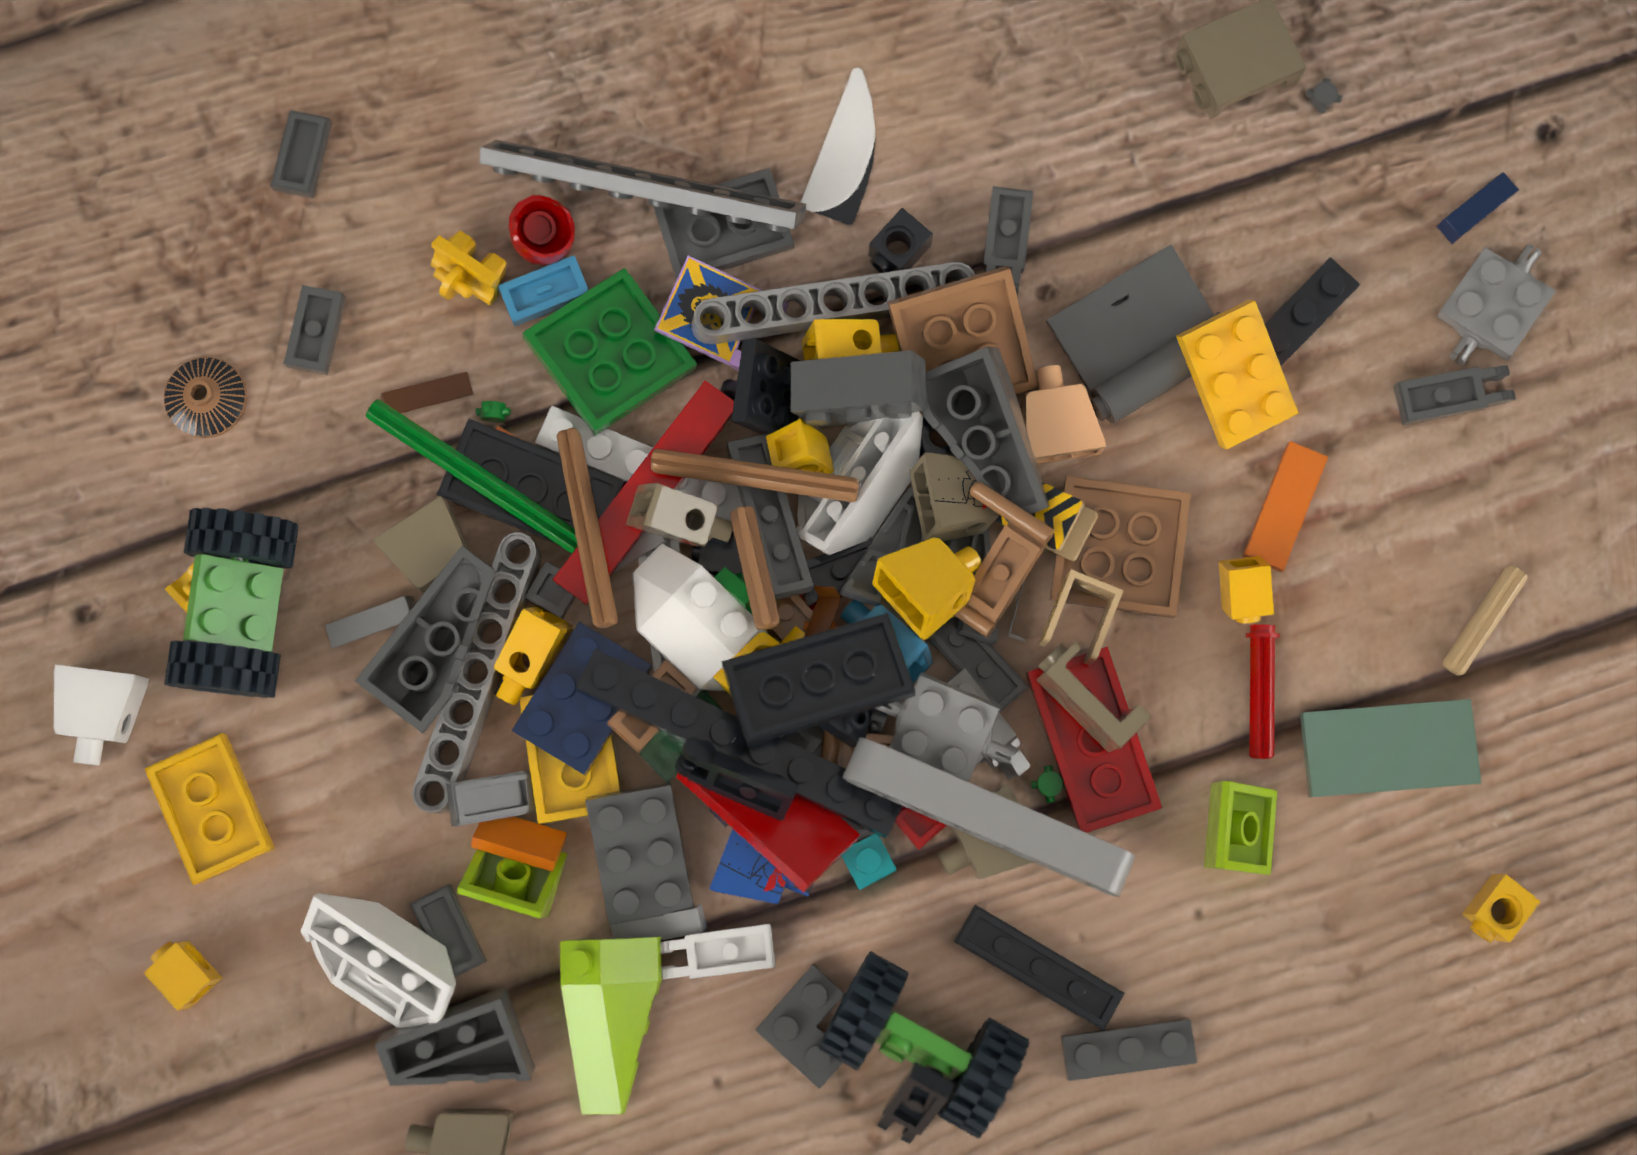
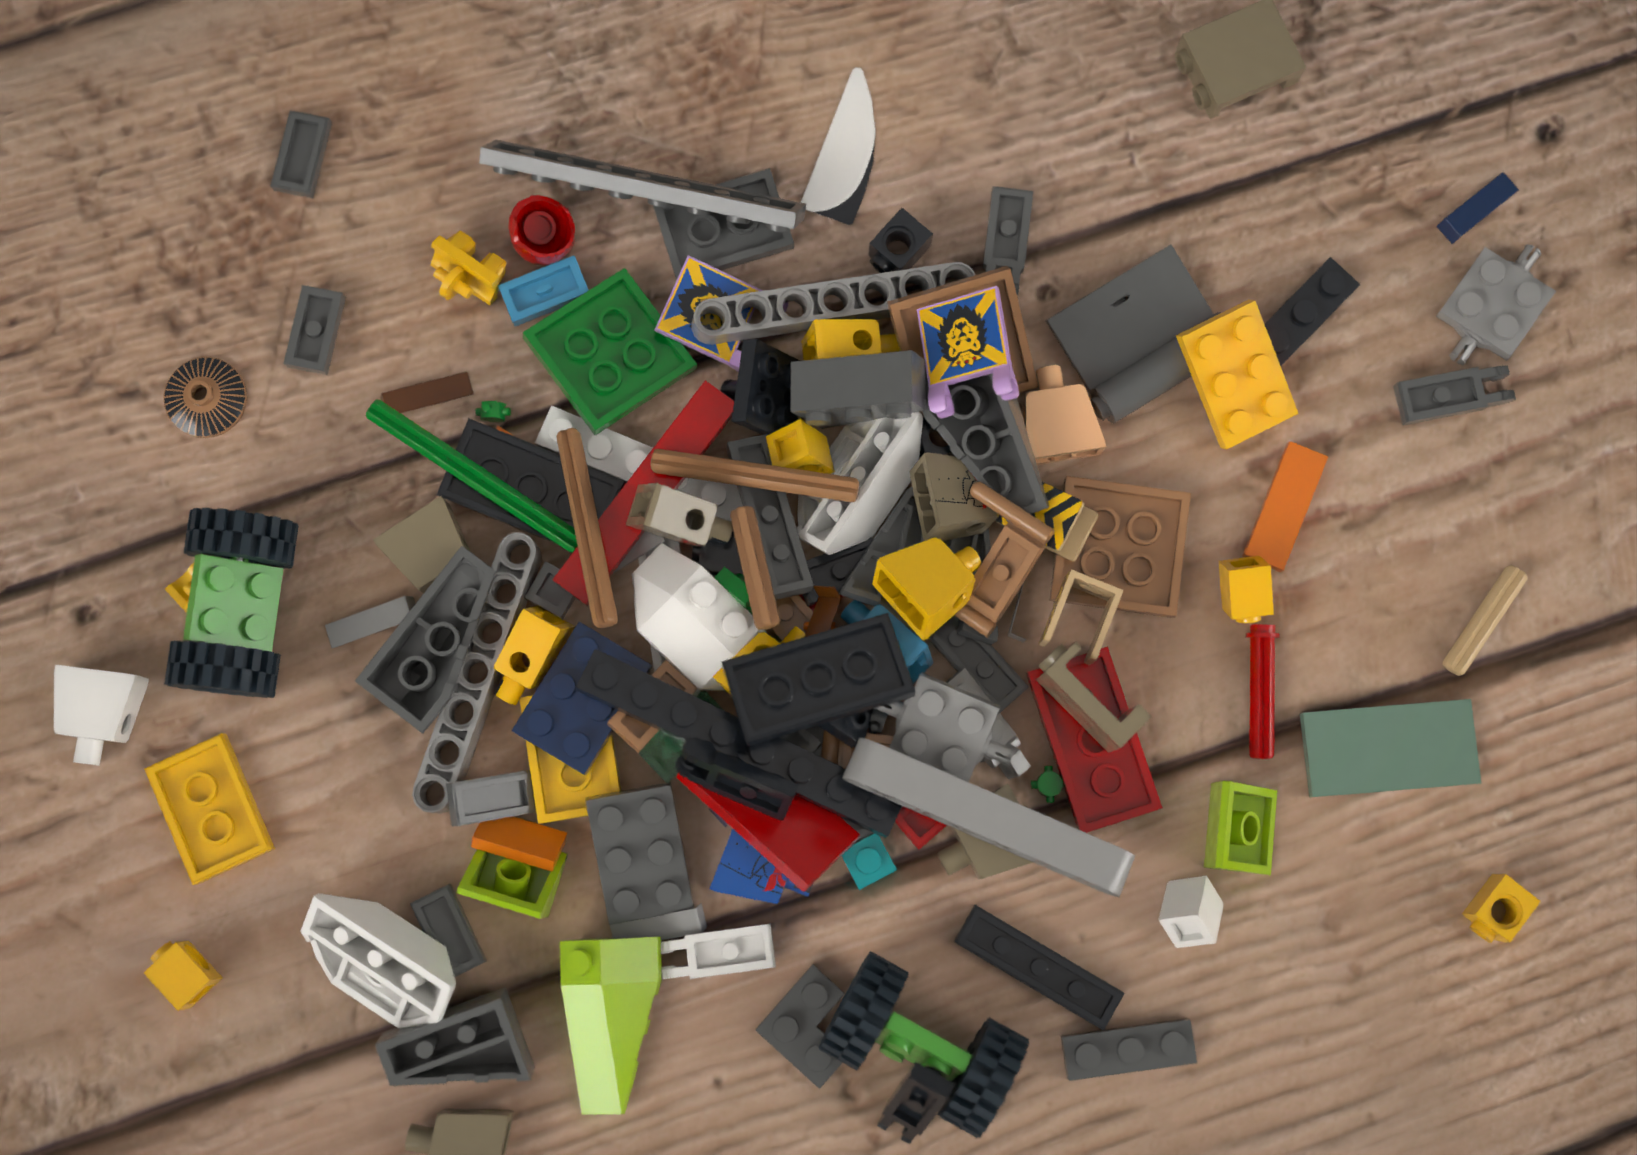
dark grey piece [1306,78,1342,114] -> none
none -> flag [917,286,1019,418]
none -> white panel [1159,876,1223,948]

